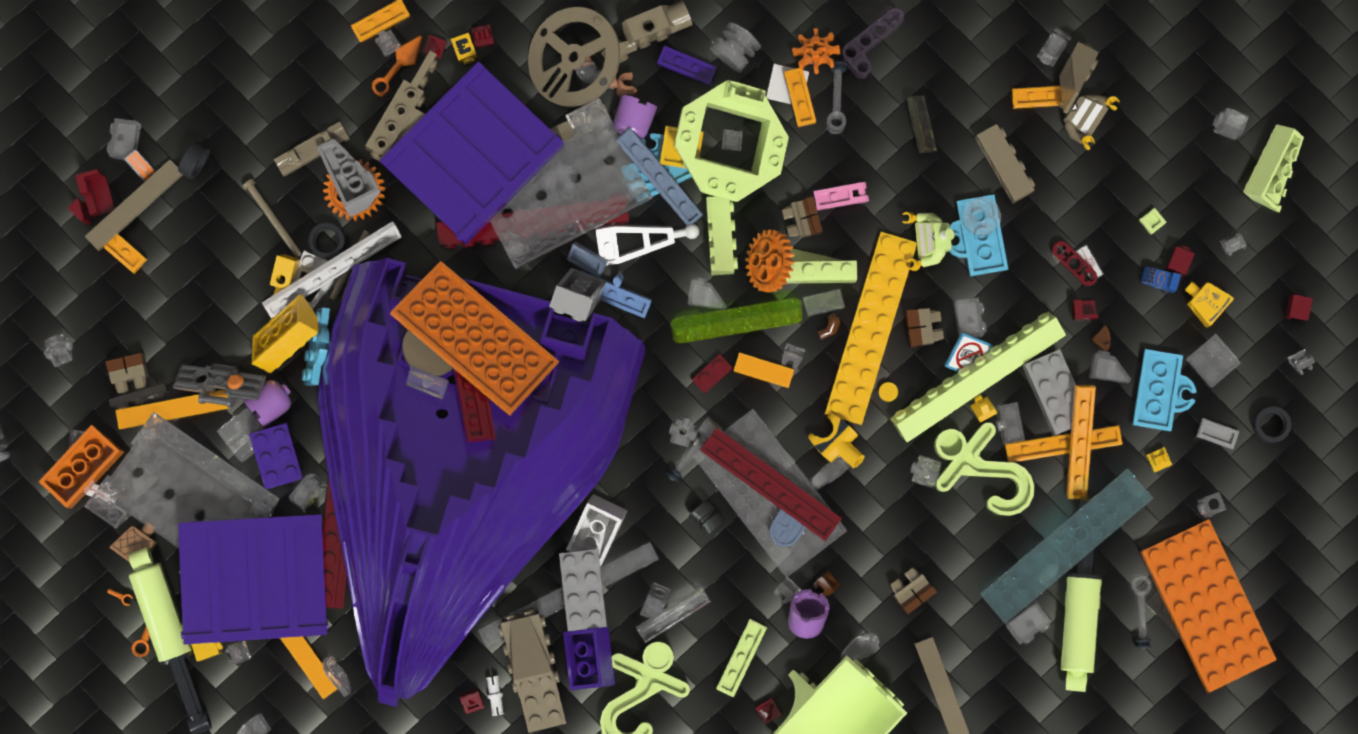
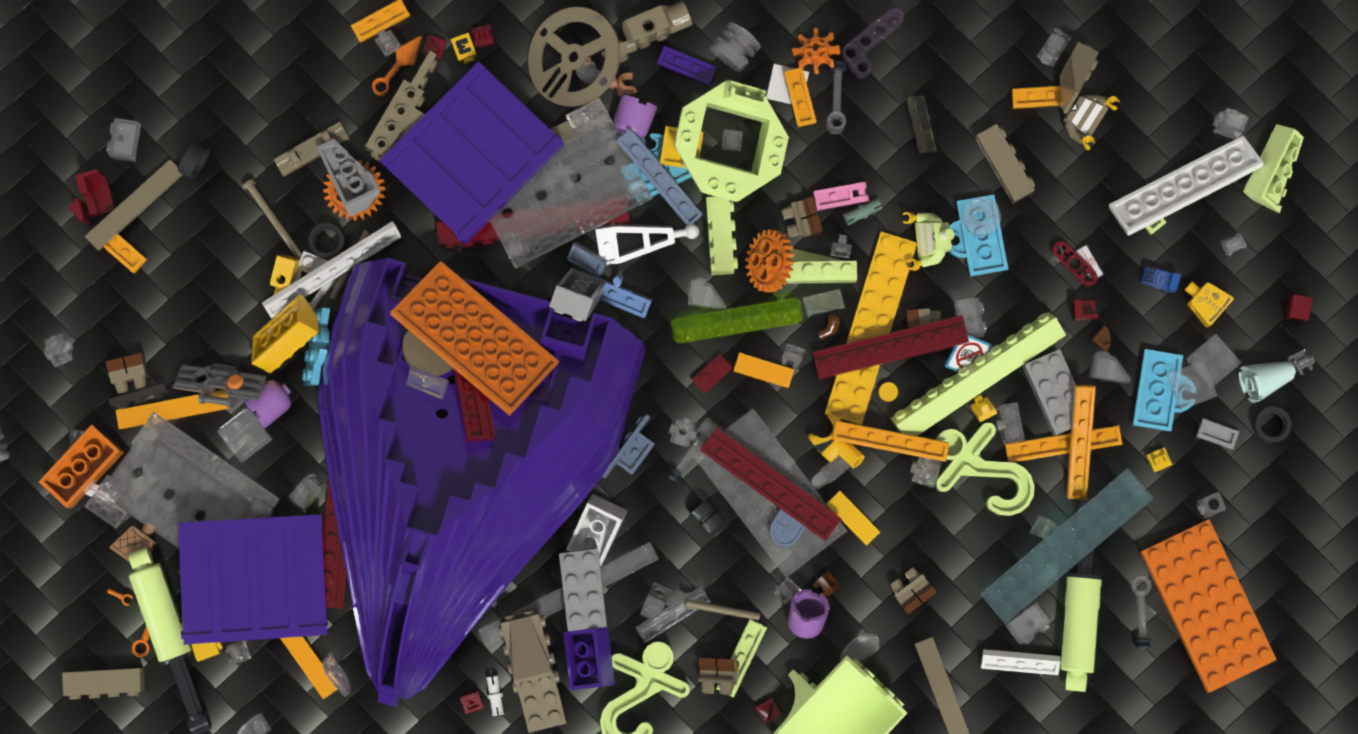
orange sticker [124,150,156,182] -> none
dark purple brick [249,422,303,490] -> none
dark red brick [1165,245,1194,277] -> none
none -> dark tan brick [62,668,145,699]
none -> sand blue bracket [602,414,655,479]
none -> dark tan bar [684,599,760,620]
none -> dark tan hips [698,658,739,695]
none -> dark red plate [813,315,970,380]
none -> yellow tile [826,491,880,546]
none -> clear tile [830,235,852,258]
none -> light orange tile [832,421,949,462]
none -> sand green pin [843,198,882,225]
none -> white plate [981,649,1061,675]
none -> clear tile [1030,516,1057,541]
none -> white plate [1109,135,1263,236]
none -> clear tile [1166,360,1217,410]
none -> light aqua cone [1239,361,1296,403]

